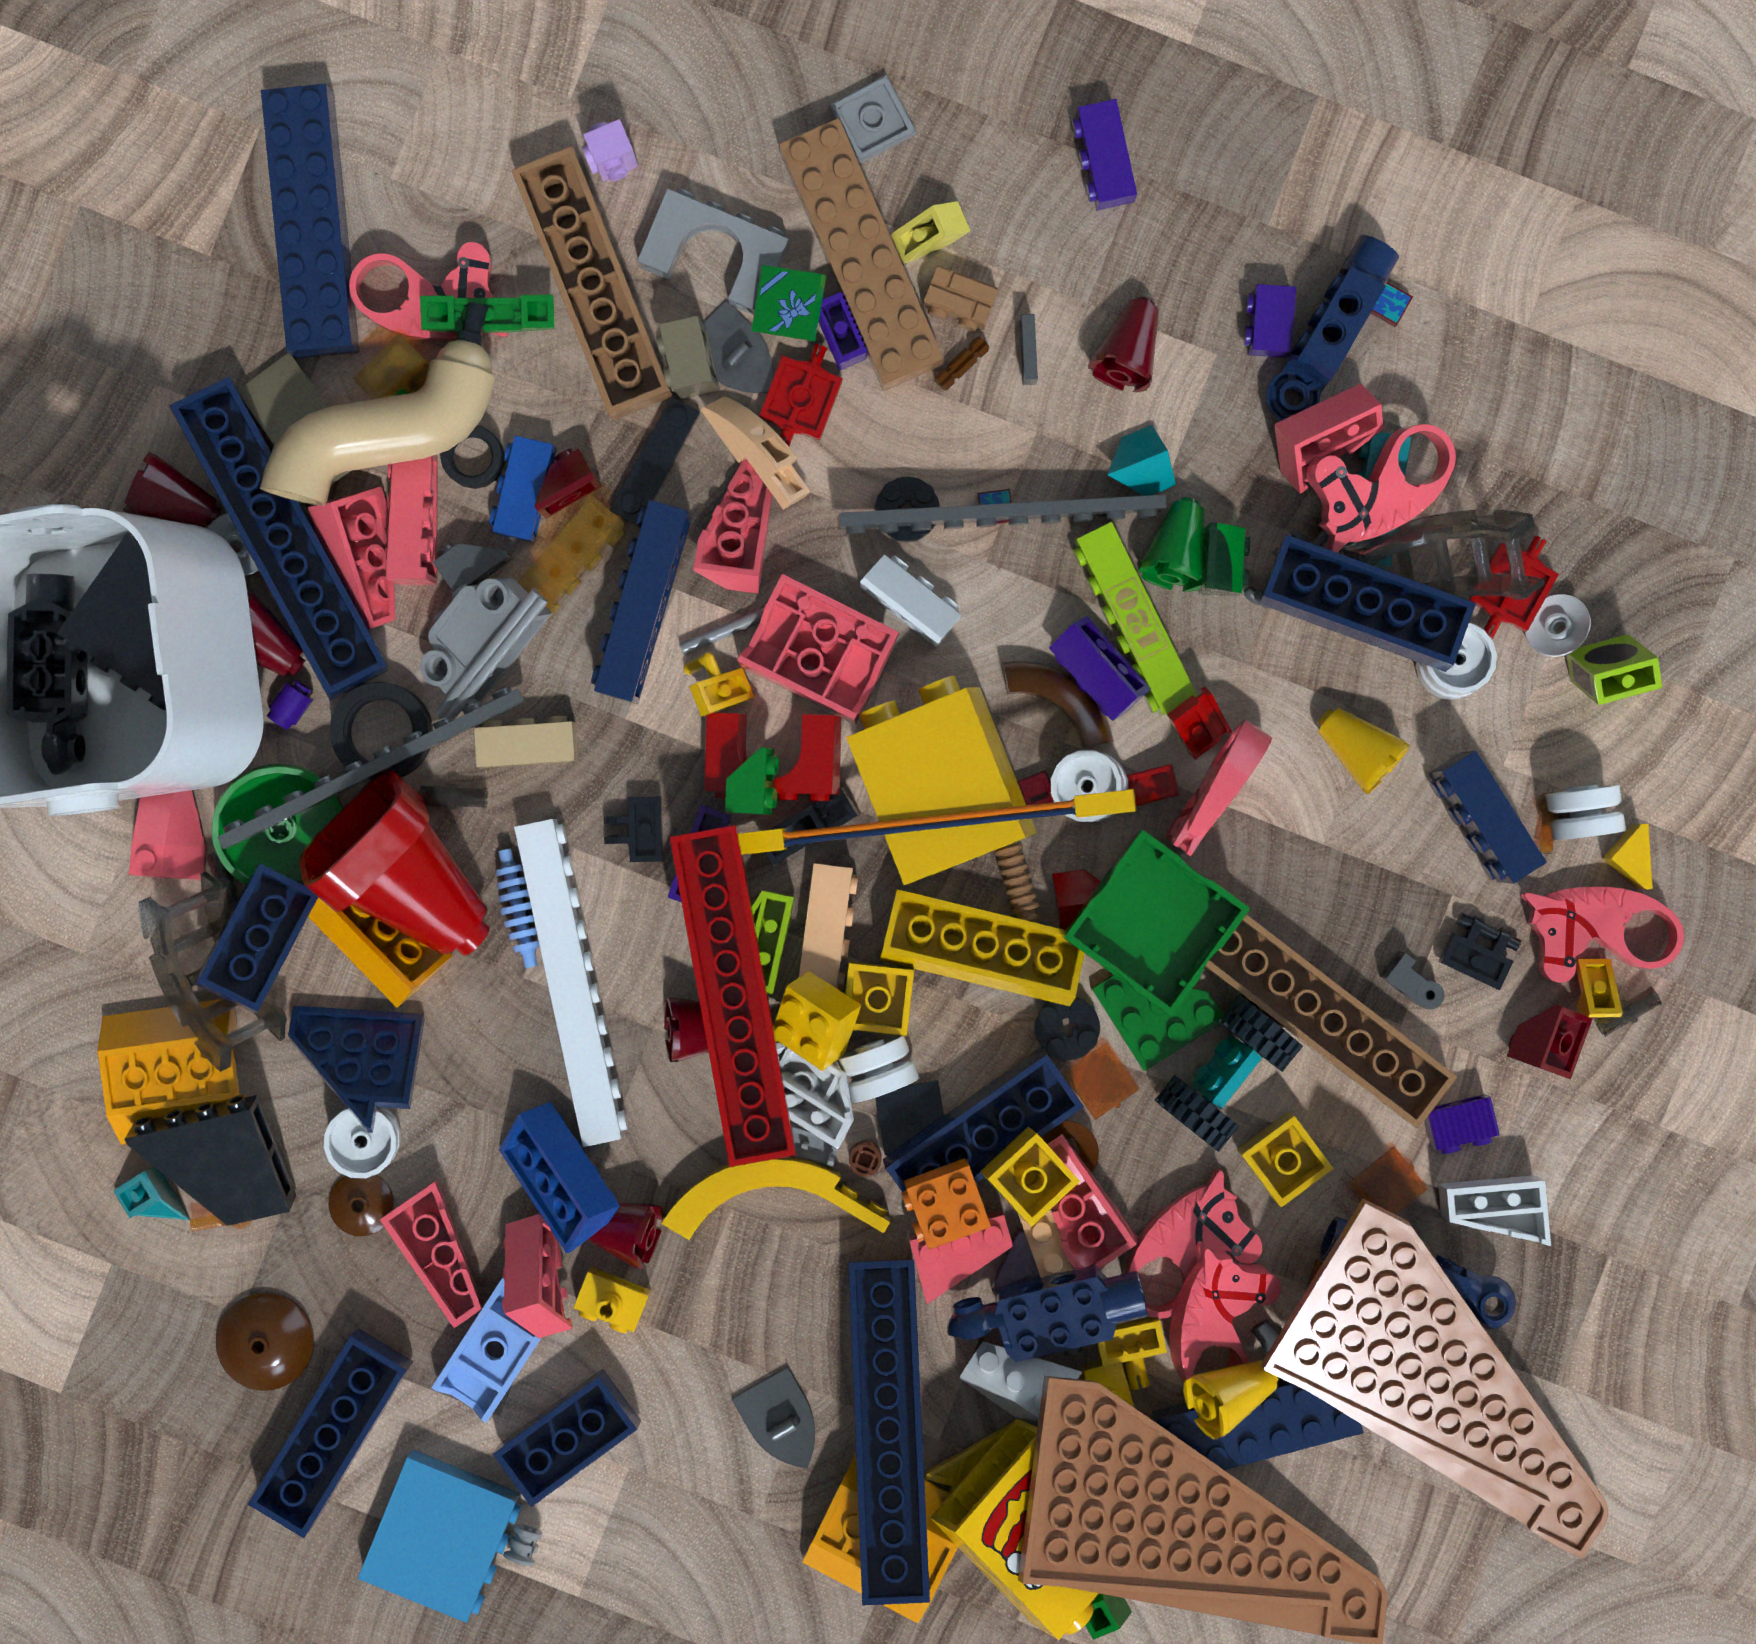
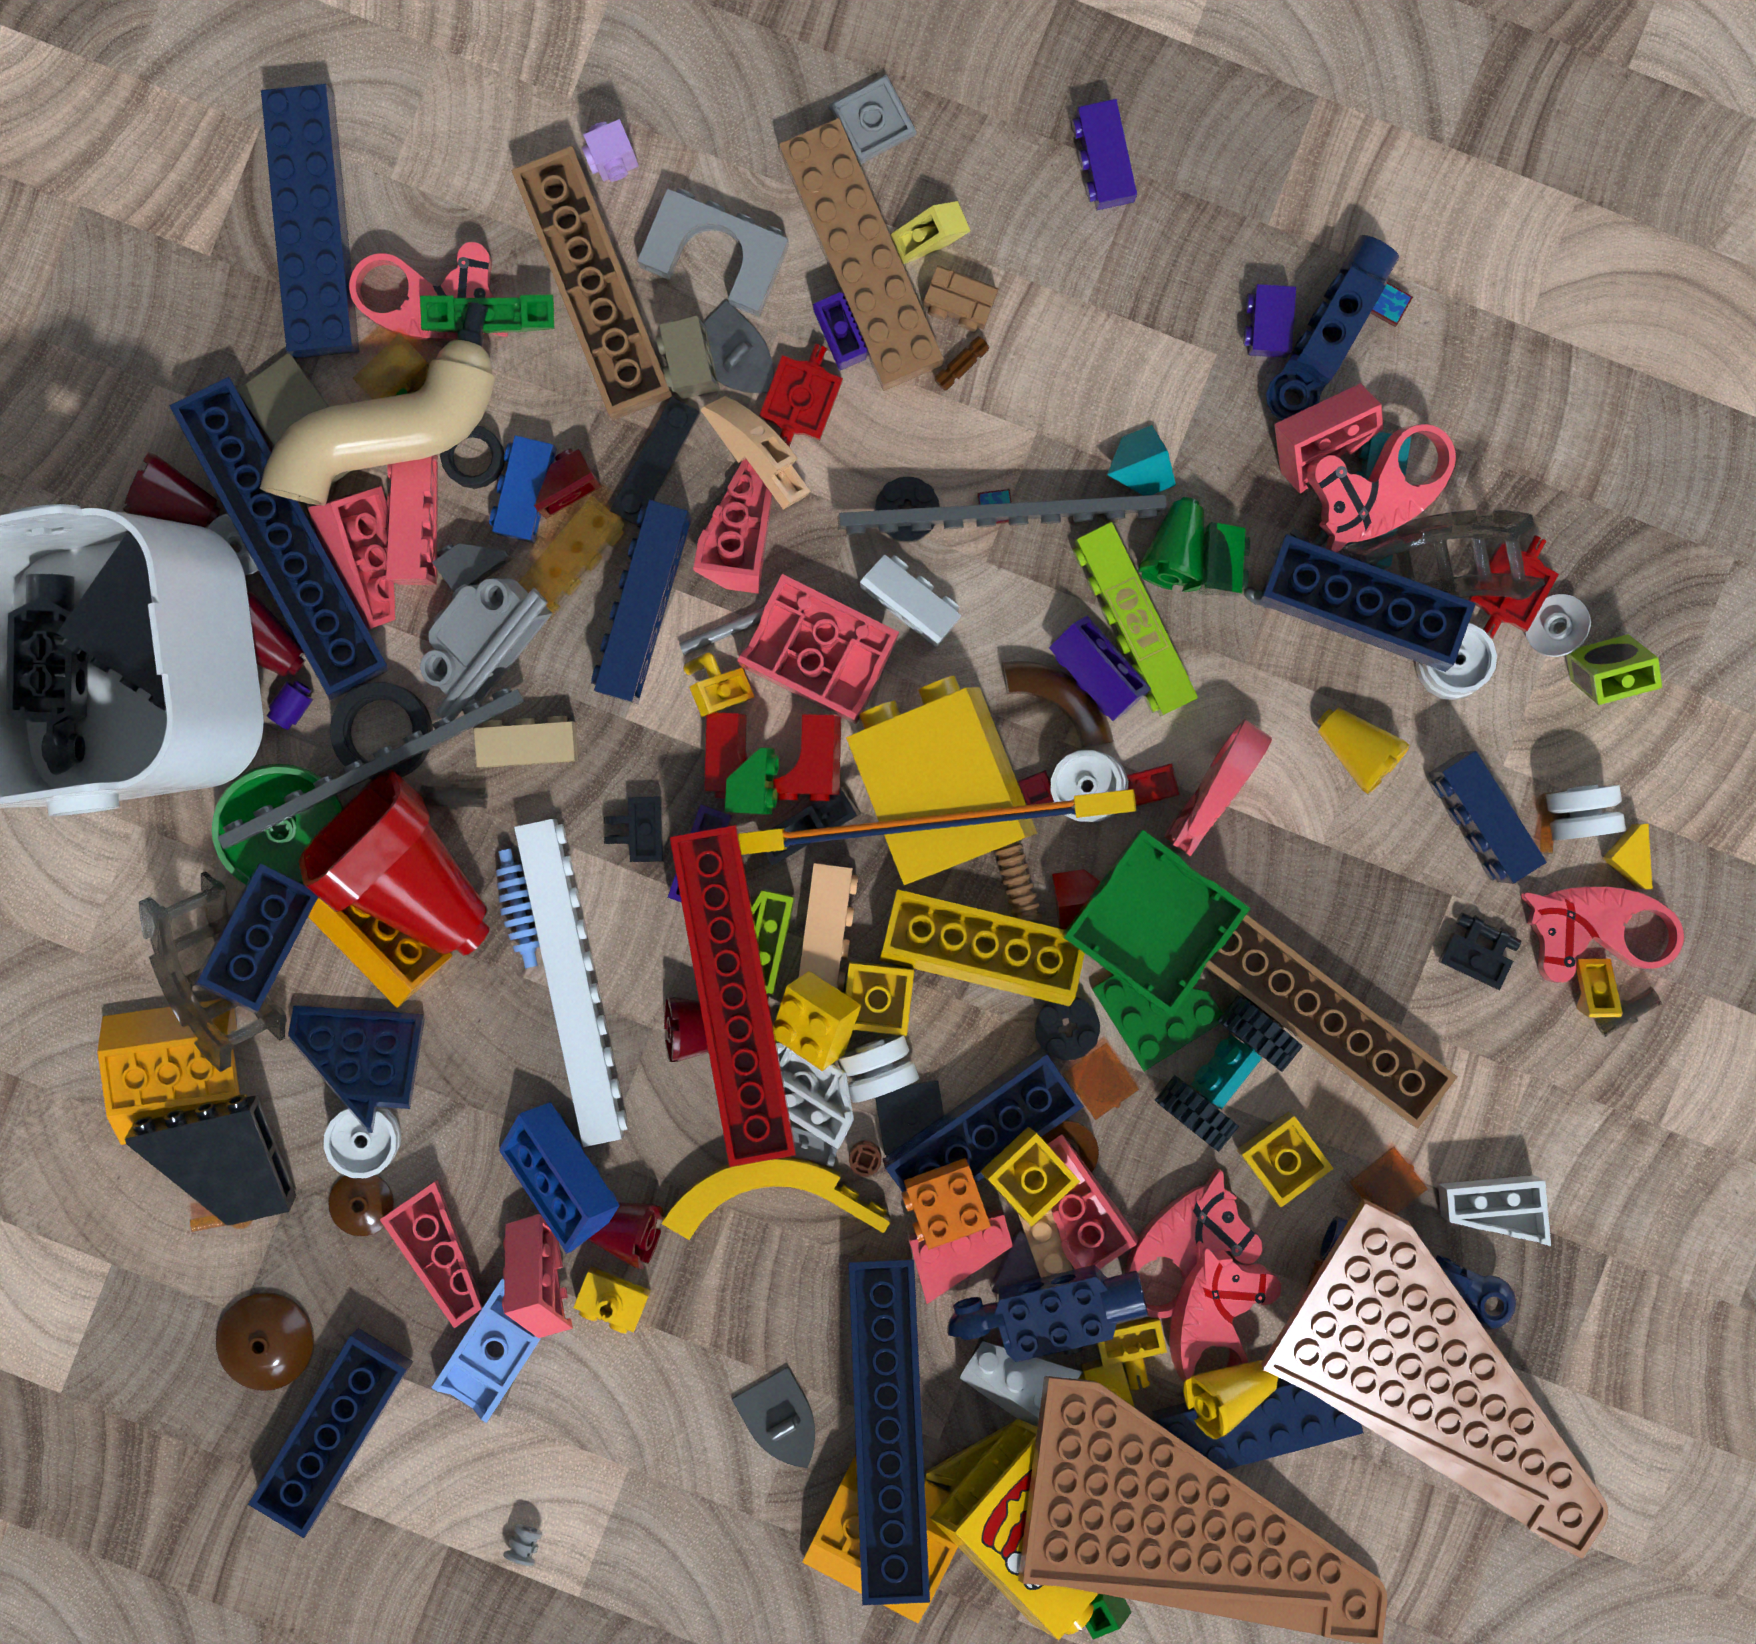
teal slope [114,1167,190,1220] -> none
coral wedge [129,790,207,880] -> none
clear smoke pin [205,850,240,917] -> none
dark azure brick [358,1450,522,1623] -> none
dark blue brick [493,1368,641,1507] -> none
green tile [751,265,826,342] -> none
dark grey tile [1020,314,1038,385] -> none
dark red cone [1088,297,1159,393] -> none
red plate [1167,686,1232,760] -> none
dark grey pin [1251,1319,1278,1357] -> none
dark grey leg [1379,951,1444,1009] -> none
dark purple brick [1424,1094,1500,1154] -> none
dark red slope [1507,1004,1593,1079] -> none

